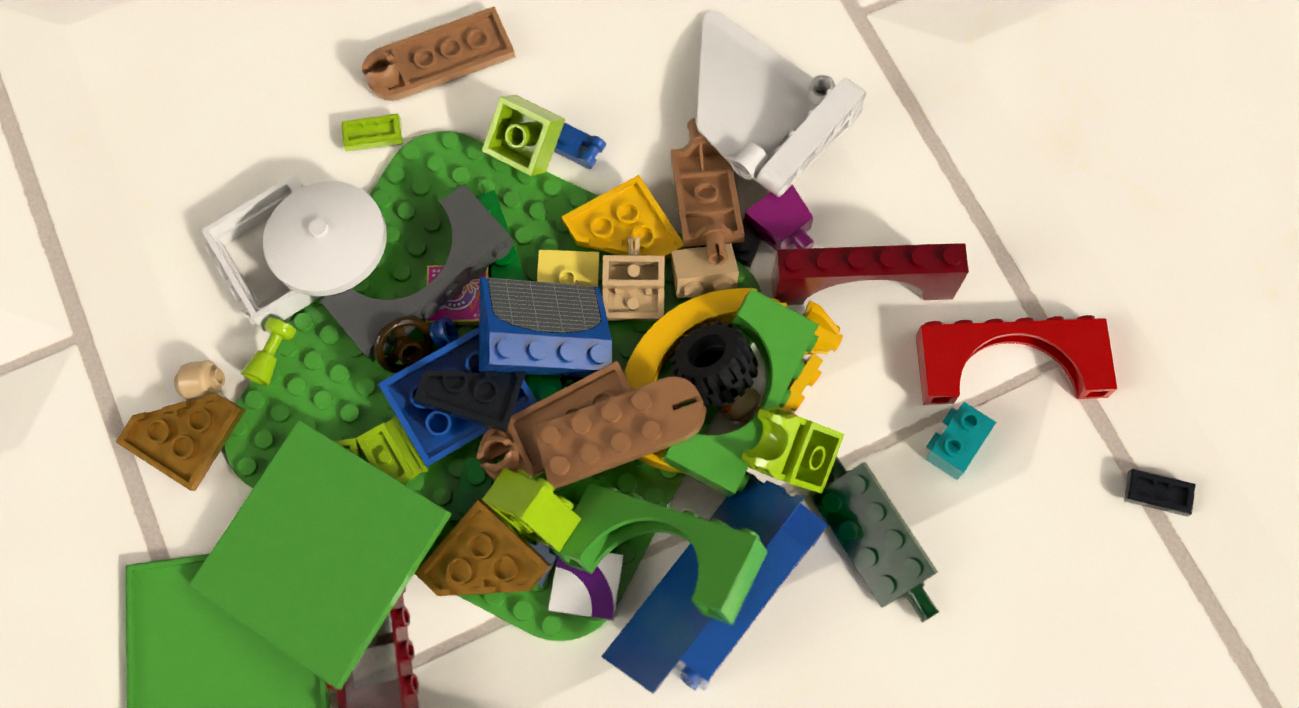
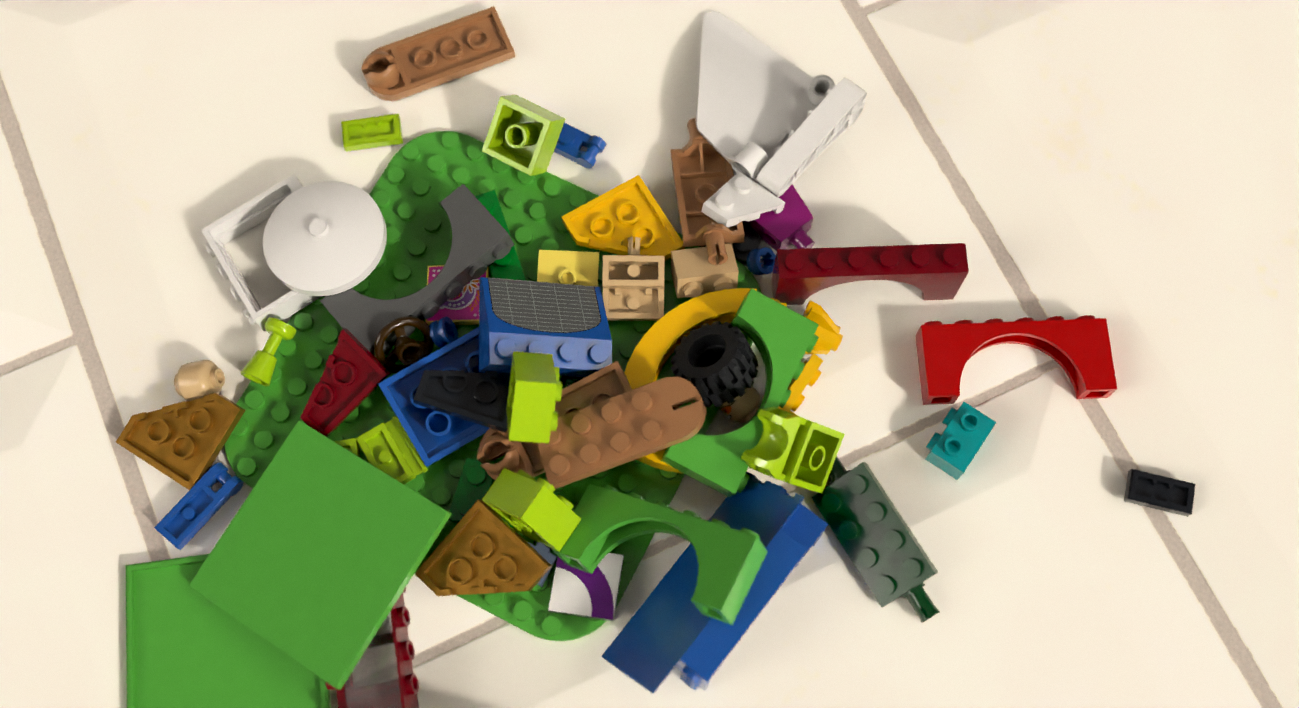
none -> blue plate [154,462,244,550]
none -> dark red wing [300,328,390,437]
none -> lime brick [506,351,562,443]
none -> white wing [701,172,785,227]
none -> blue bush [747,247,776,276]

